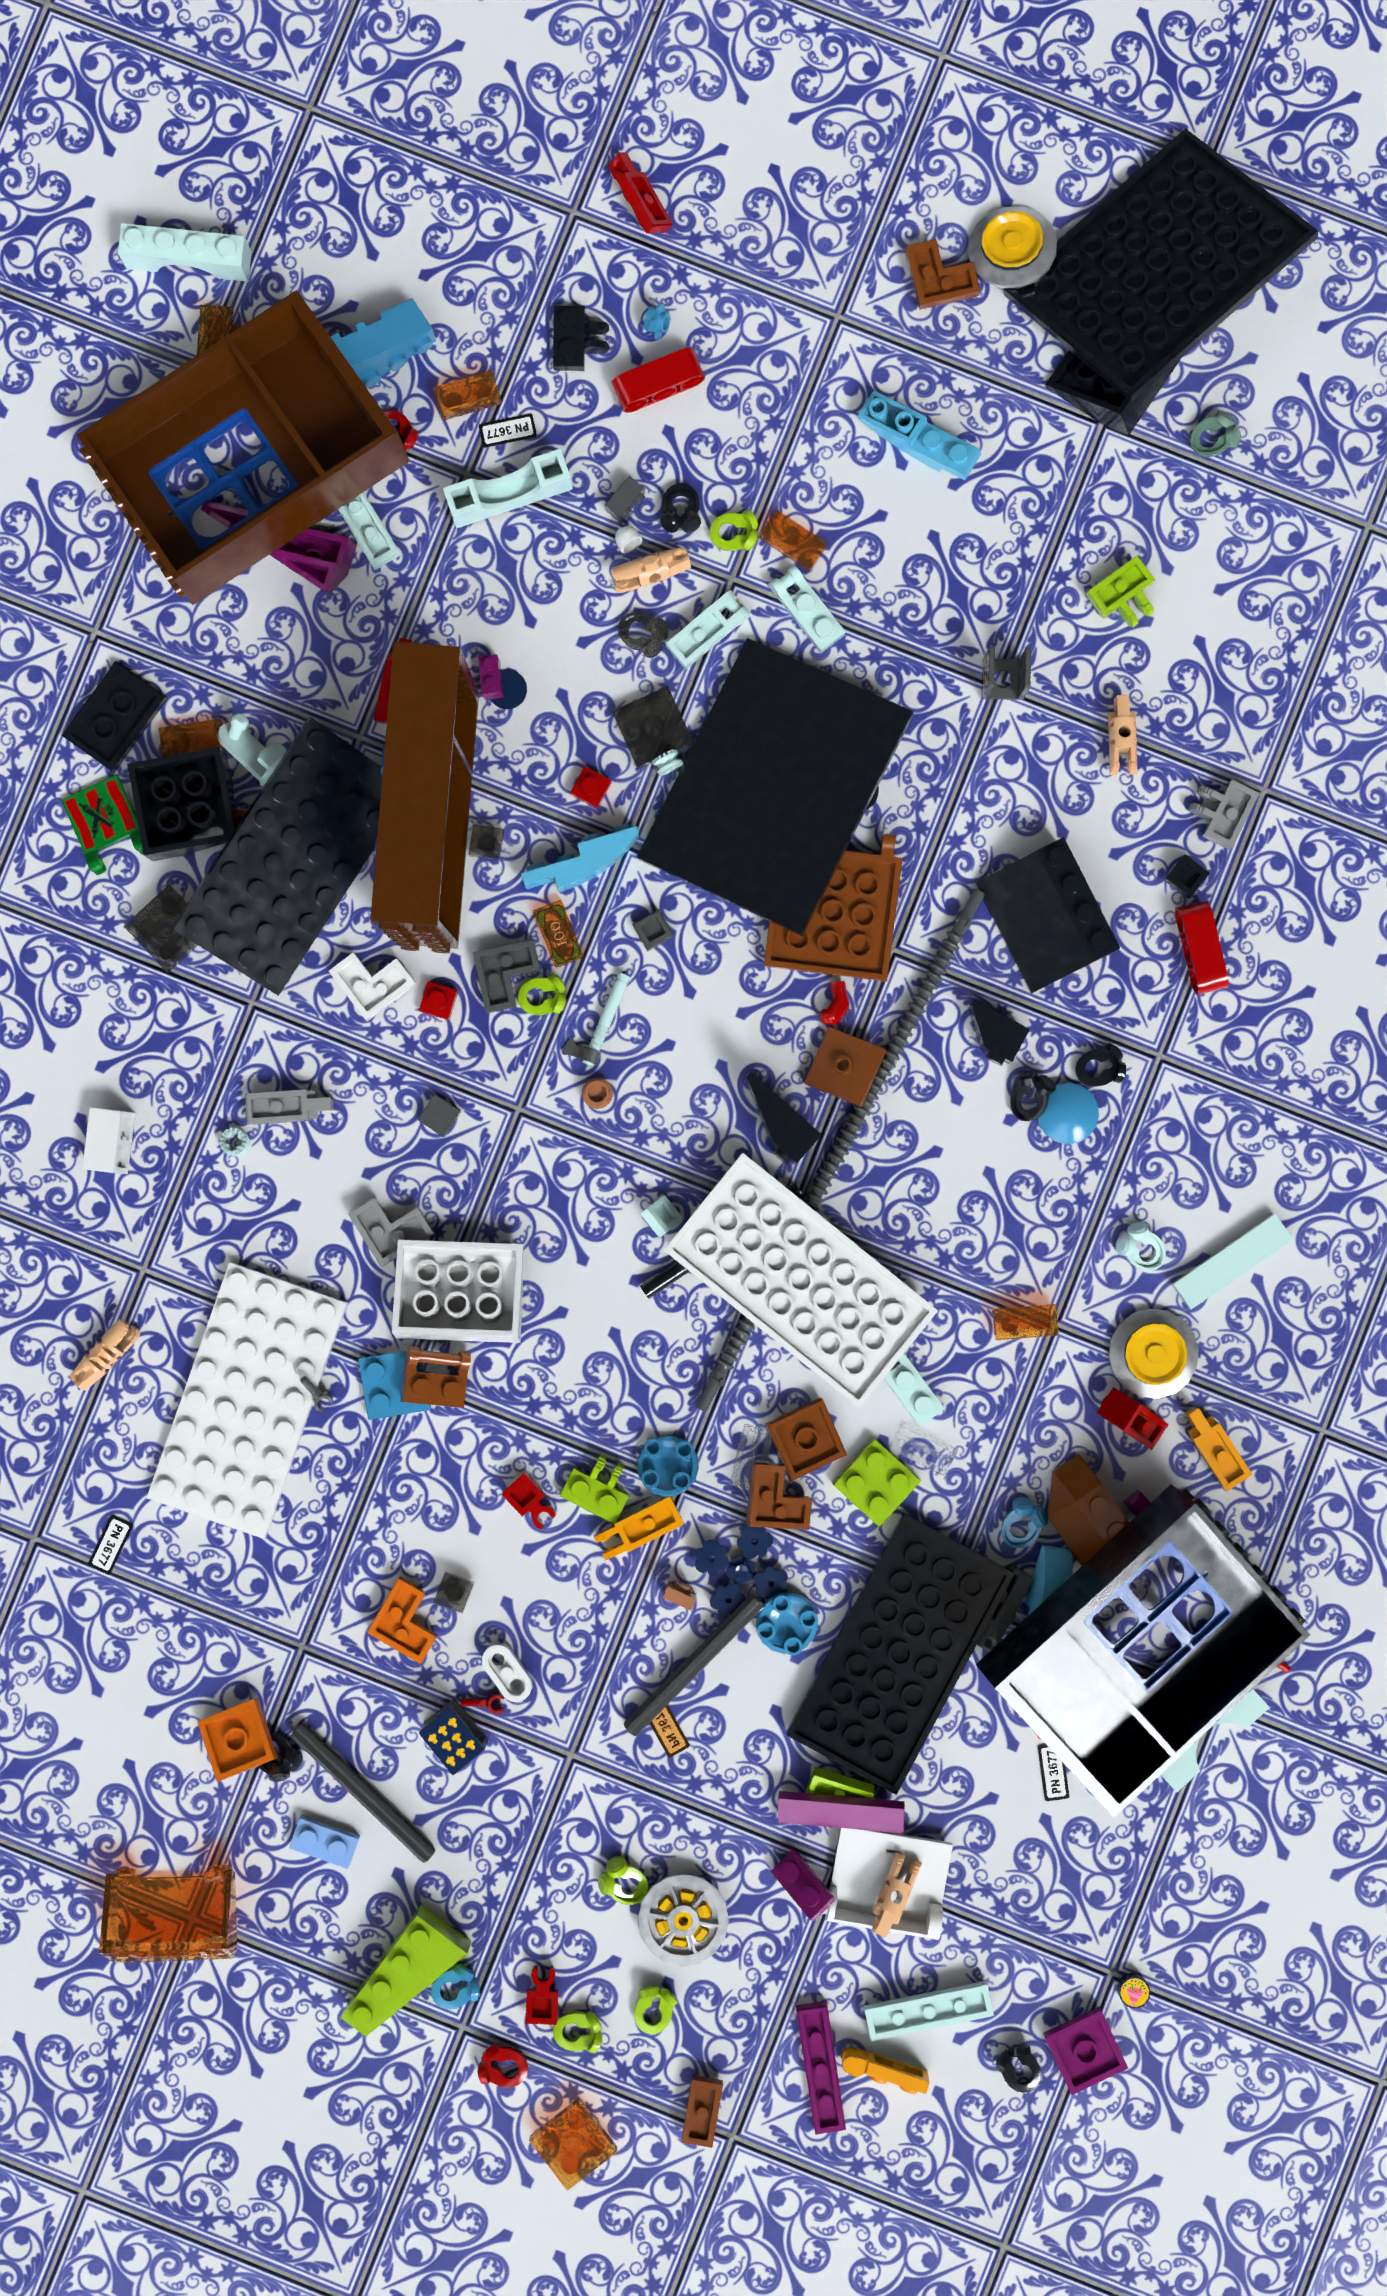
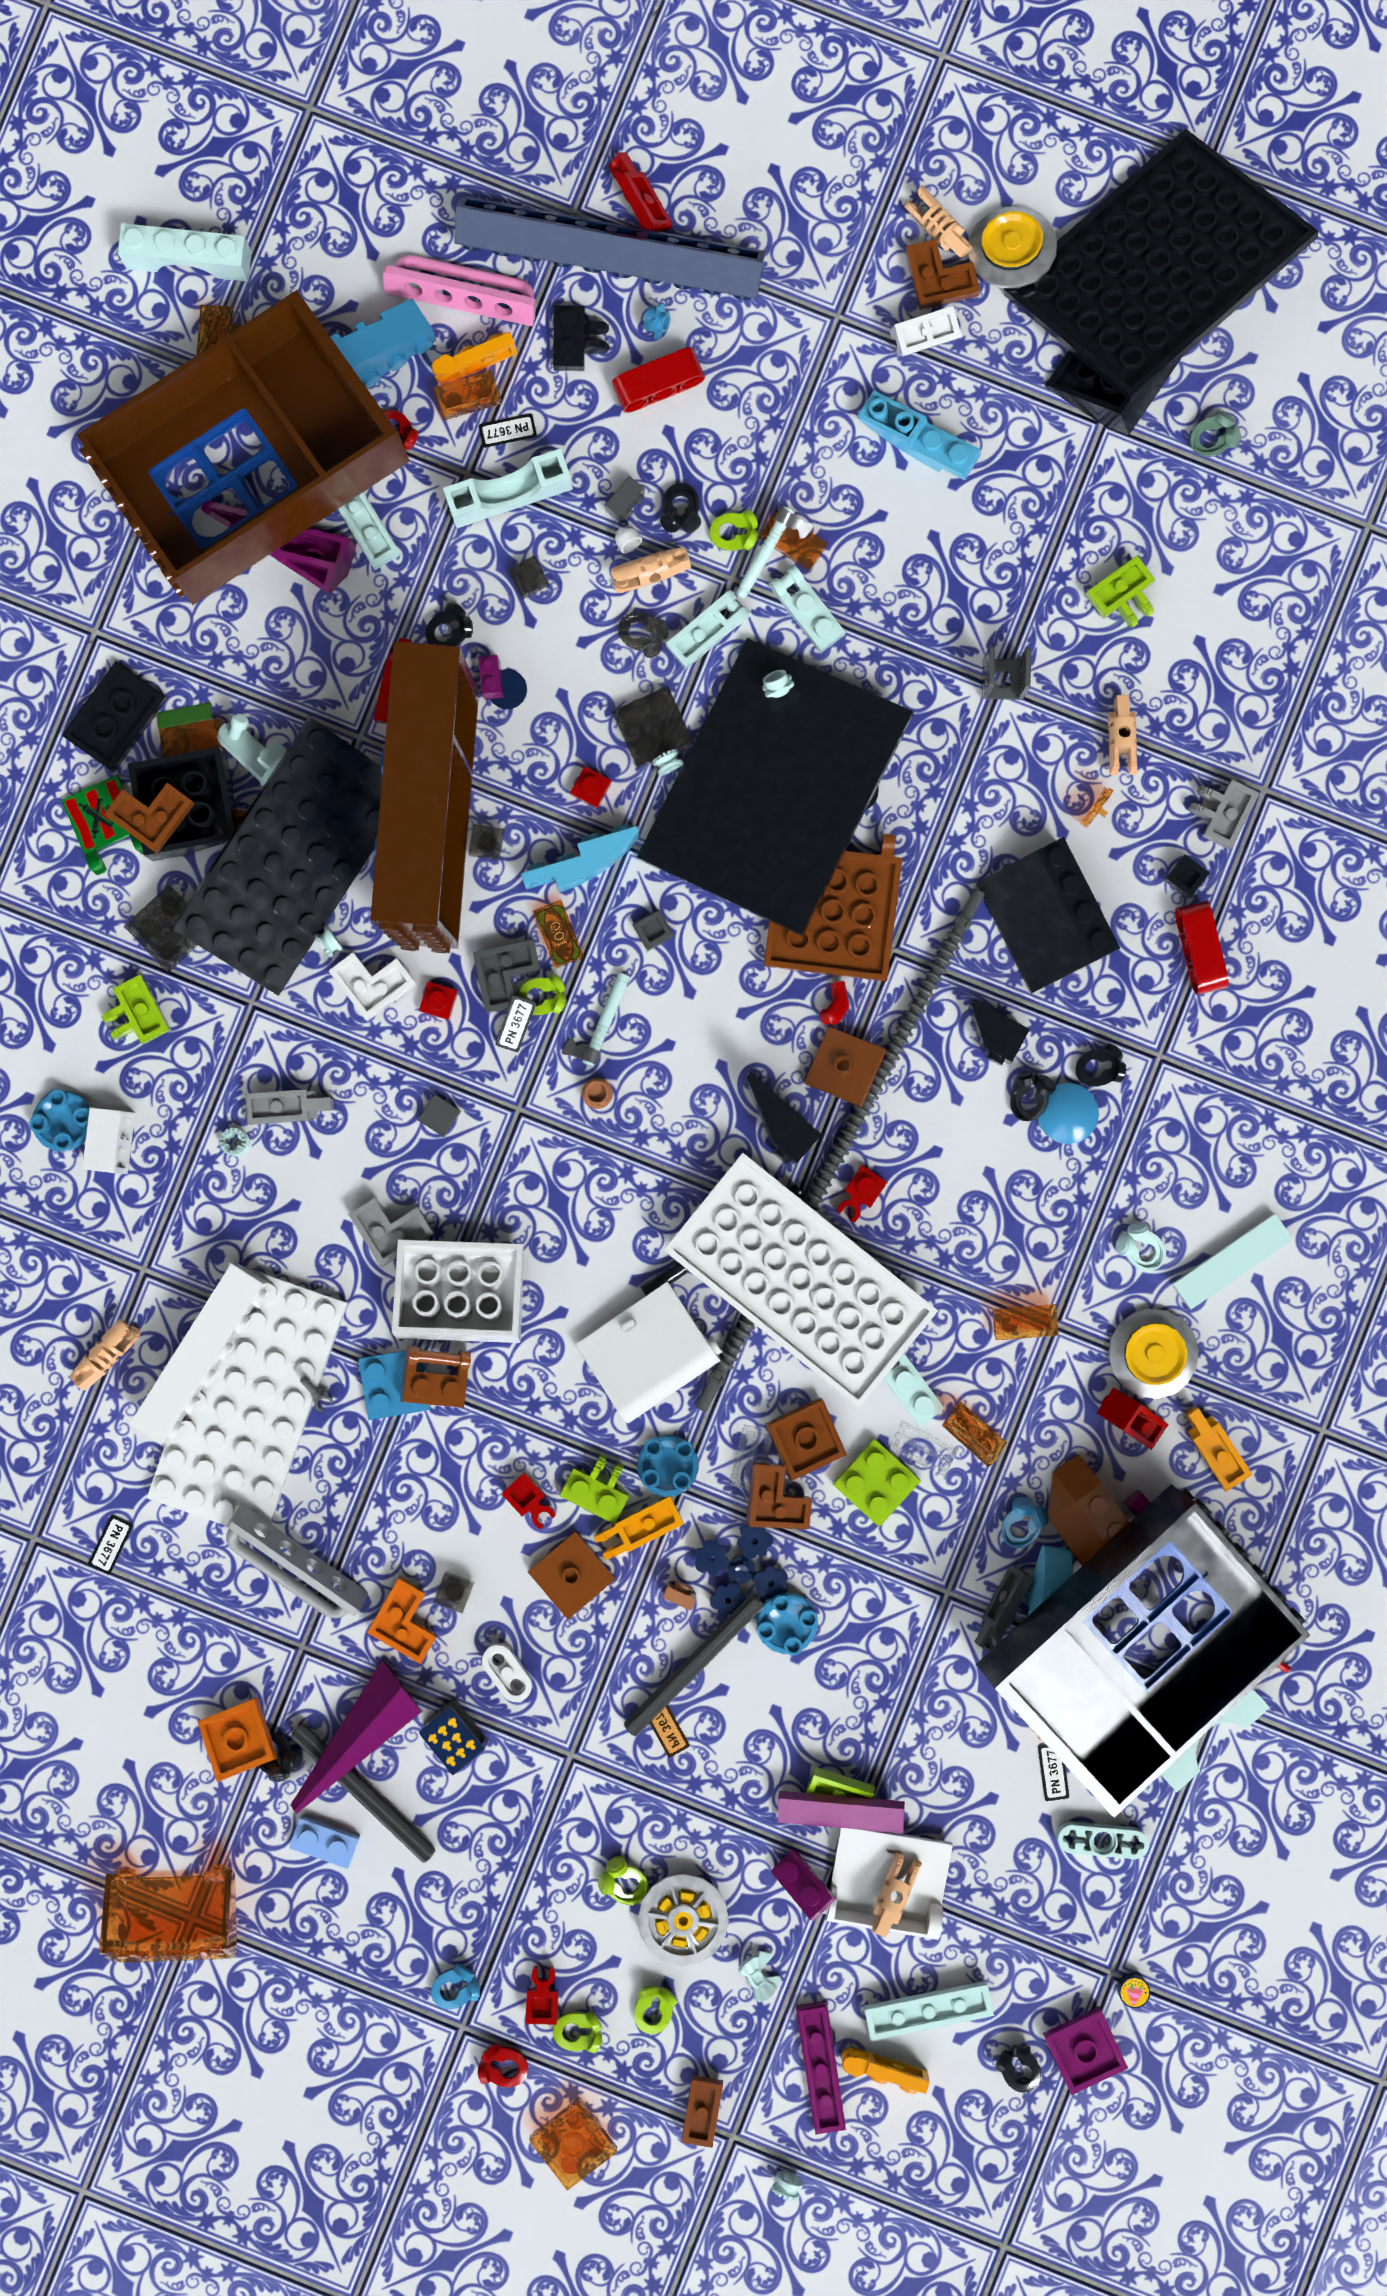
lime wedge [341,1904,471,2037] -> none
red hand [461,1692,504,1714] -> none
light aqua plate [641,1195,683,1238] -> none
black plate [785,1512,1015,1795] -> none
none -> dark azure dish [29,1090,90,1152]
none -> lime hinge [101,974,171,1044]
none -> dark orange plate [104,783,195,854]
none -> white brick [129,1263,269,1445]
none -> bright green sticker [157,702,212,729]
none -> light grey piece [226,1504,368,1618]
none -> magenta wedge [290,1661,422,1814]
none -> light aqua bush [314,926,343,958]
none -> bright pink piece [383,255,536,326]
none -> black piece [425,602,473,647]
none -> light orange hinge [431,332,518,384]
none -> dark blue brick [454,196,766,300]
none -> sticker [495,996,536,1052]
none -> clear smoke plate [507,555,550,600]
none -> dark orange plate [528,1530,616,1620]
none -> white door [575,1282,723,1423]
none -> light aqua piece [735,506,814,599]
none -> light aqua piece [738,1951,781,2002]
none -> light aqua plate [762,670,794,698]
none -> light aqua bush [772,2171,803,2201]
none -> red plate [836,1165,888,1223]
none -> white hinge [889,306,962,357]
none -> light nougat hinge [904,185,973,257]
none -> clear orange plate [942,1401,1007,1467]
none -> light aqua beam [1056,1821,1149,1859]
none -> clear orange piece [1079,787,1114,828]

